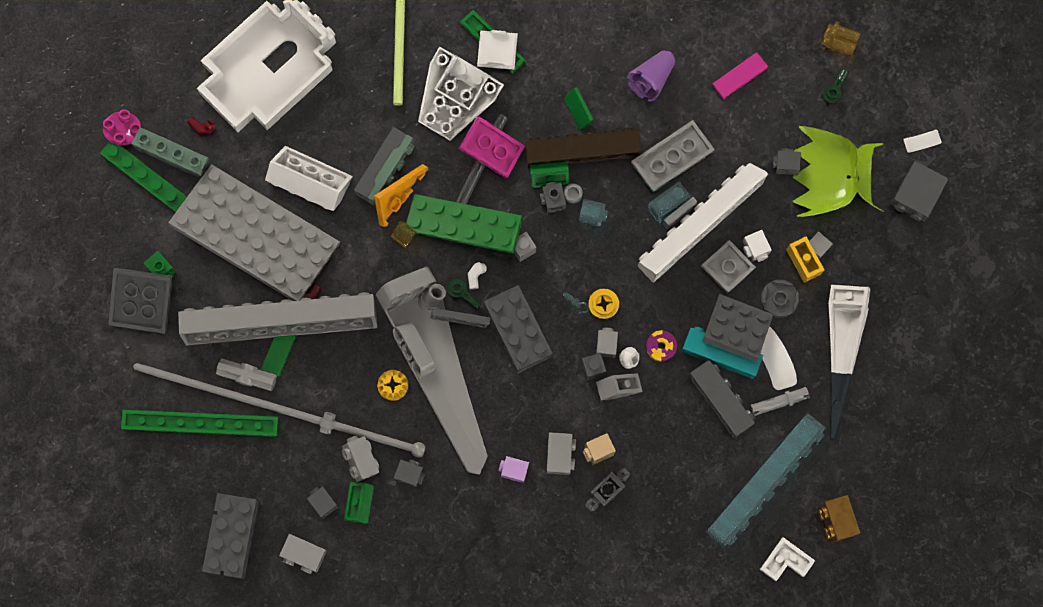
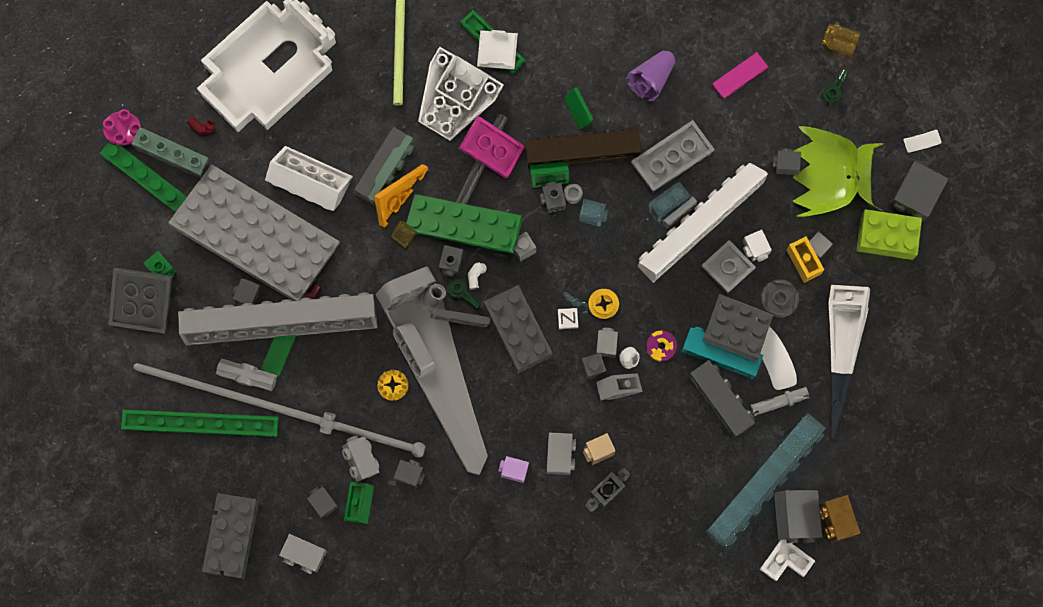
none -> dark grey brick [232,278,262,306]
none -> dark grey brick [439,245,463,277]
none -> white tile [558,308,578,329]
none -> dark grey brick [774,490,822,543]
none -> lime brick [856,209,922,260]

